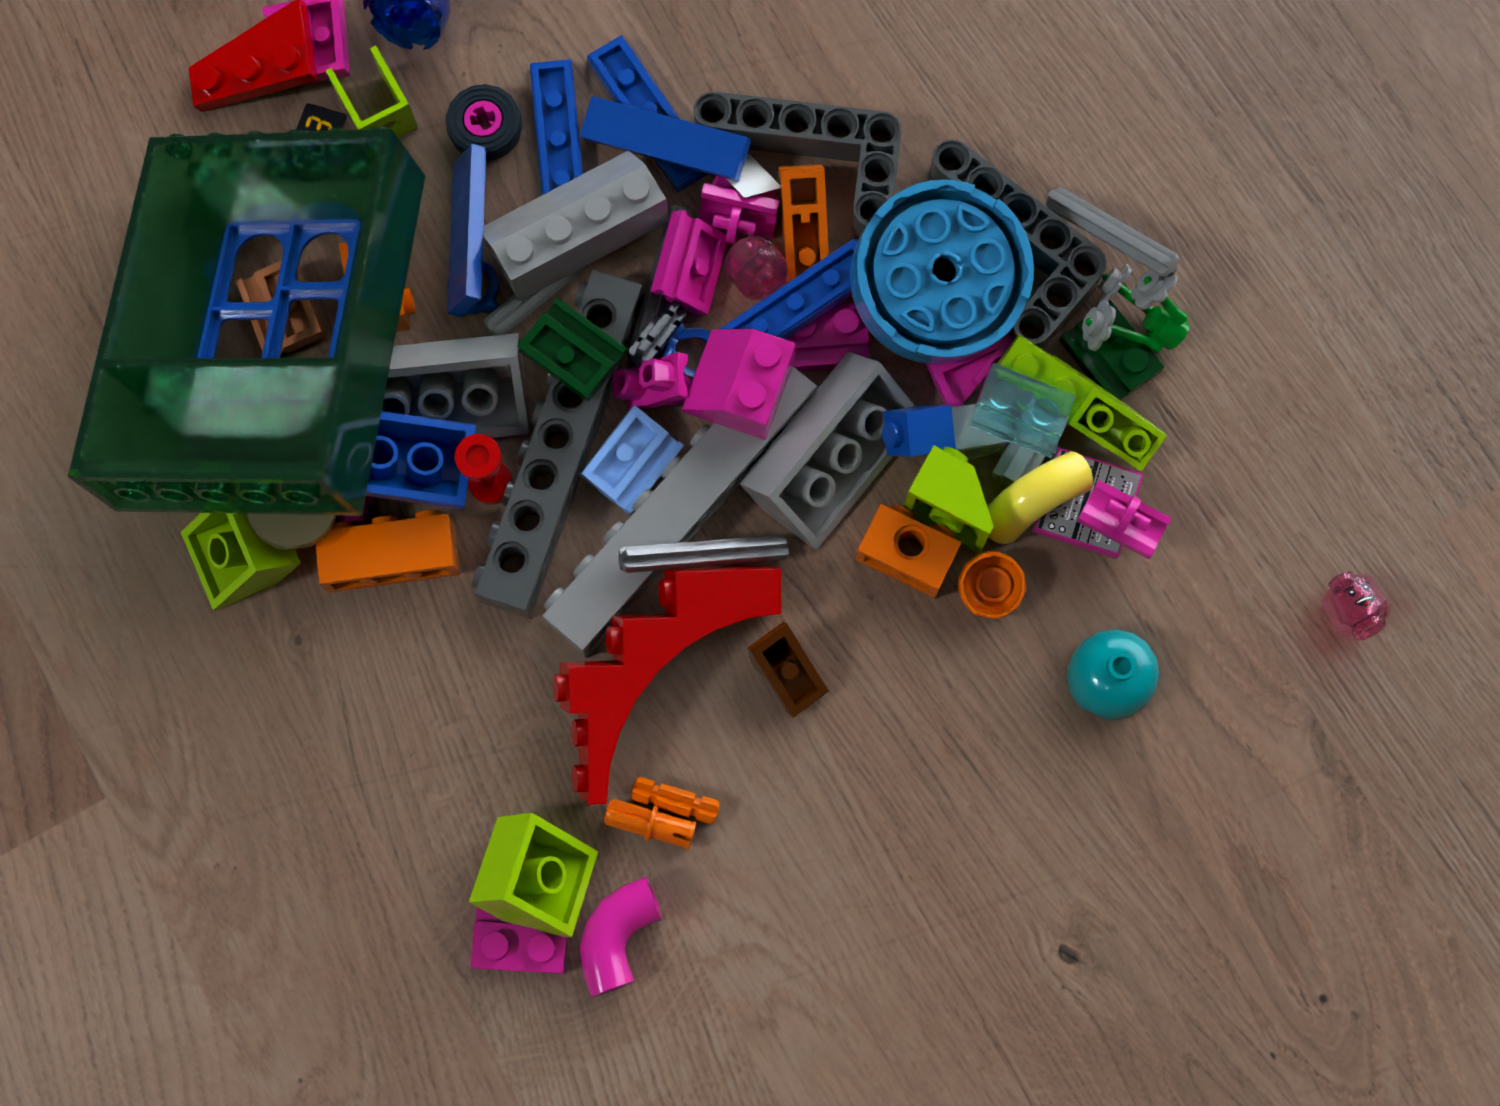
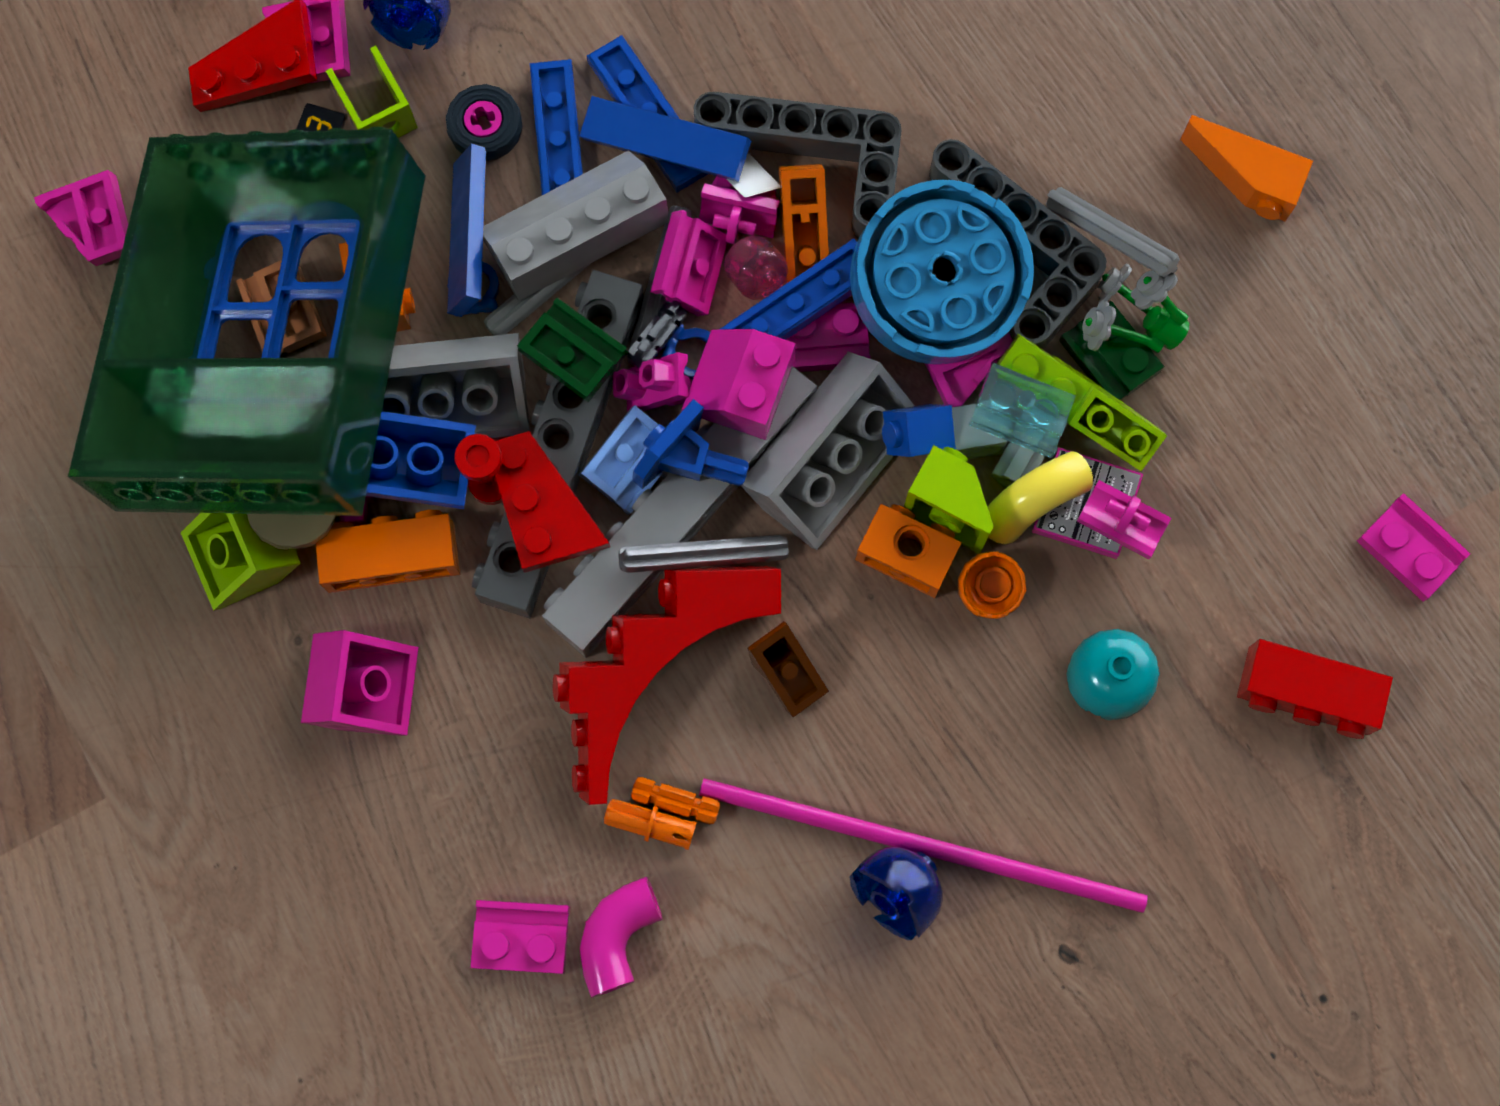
lime slope [468,813,599,937] -> none
clear pink head [1322,571,1391,641] -> none
none -> dark pink wing [34,170,135,266]
none -> dark pink slope [301,630,419,736]
none -> red wing [495,431,611,573]
none -> blue piece [632,399,749,489]
none -> dark pink piece [699,778,1148,913]
none -> clear blue cylinder [849,847,943,940]
none -> orange slope [1180,115,1313,222]
none -> red brick [1237,639,1393,739]
none -> dark pink plate [1357,493,1471,602]

